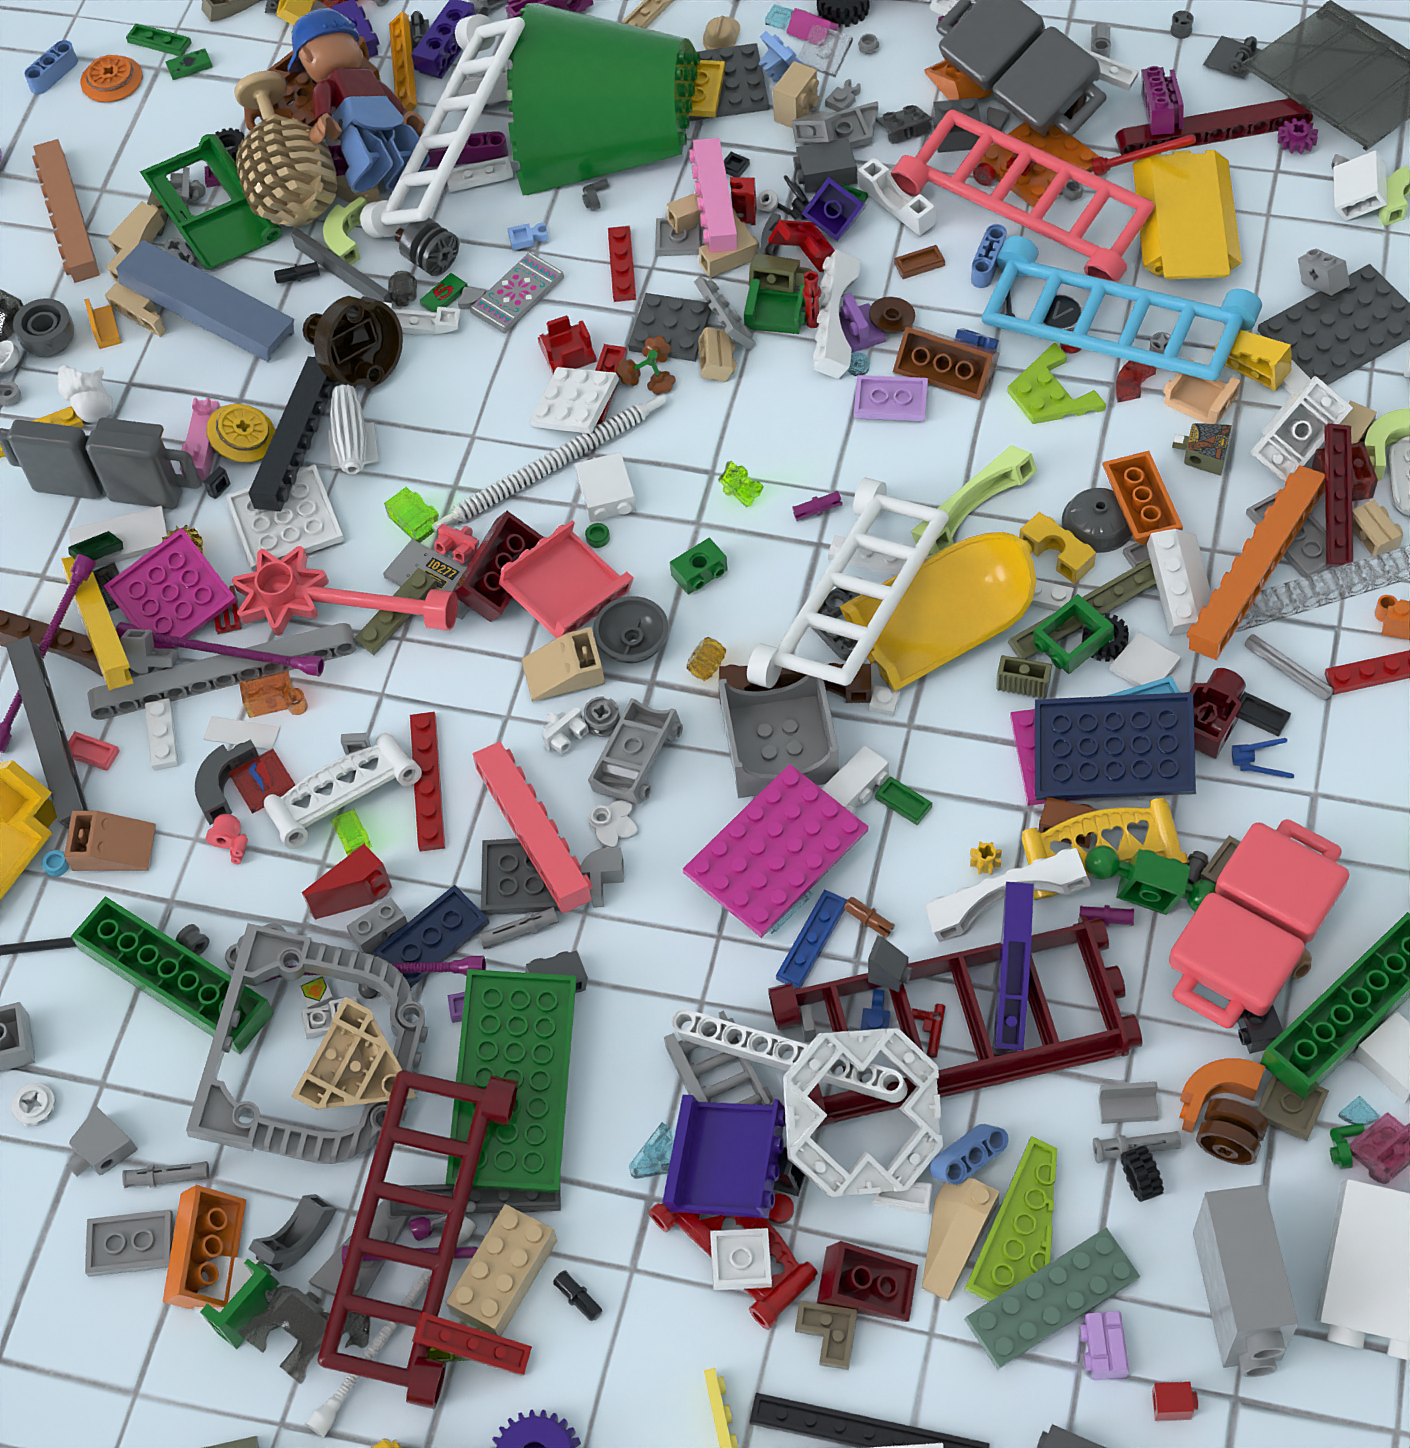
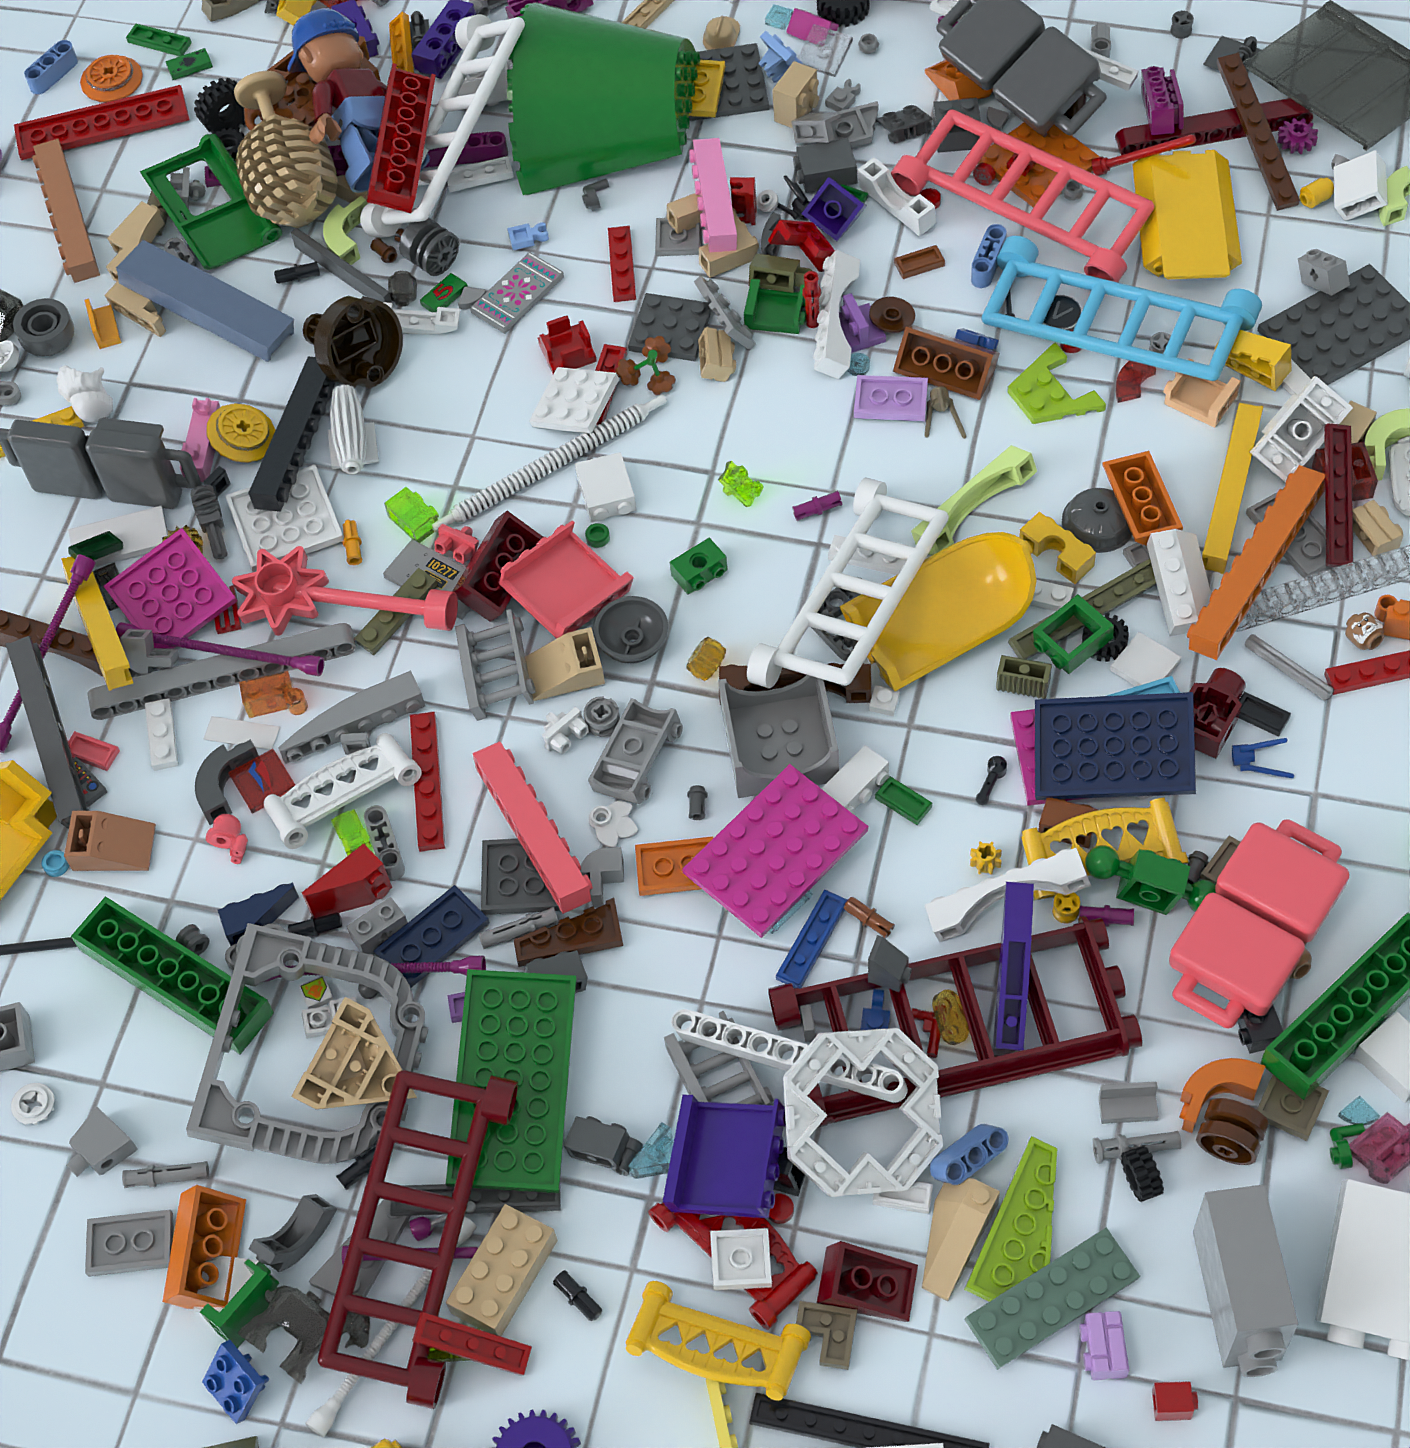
black tile [724,152,750,177] -> none
torso [1172,423,1232,476] -> none
none -> red plate [14,85,189,160]
none -> dark grey tile [73,757,108,807]
none -> dark grey gear [190,484,228,559]
none -> black tyre [194,78,245,134]
none -> blue plate [202,1340,270,1424]
none -> dark blue slope [218,882,299,946]
none -> light grey slope [278,670,425,764]
none -> black axle [288,912,342,937]
none -> black pin [336,1146,392,1190]
none -> light orange axle [342,519,362,565]
none -> light grey beam [364,805,405,881]
none -> red tile [366,63,436,213]
none -> reddish brown pin [370,238,397,263]
none -> light grey fence [455,609,536,721]
none -> reddish brown wing [514,898,624,967]
none -> dark grey hinge [563,1116,643,1176]
none -> yellow piece [626,1281,811,1401]
none -> orange plate [635,836,713,896]
none -> dark grey pin [687,785,708,820]
none -> red tile [920,188,941,209]
none -> dark tan plant [924,386,967,439]
none -> clear yellow plate [932,989,969,1045]
none -> black piece [976,756,1007,805]
none -> yellow wheel [1052,892,1080,924]
none -> yellow tile [1202,403,1263,574]
none -> reddish brown plate [1216,52,1300,211]
none -> yellow brick [1299,177,1334,208]
none -> medium nougat head [1345,612,1384,650]

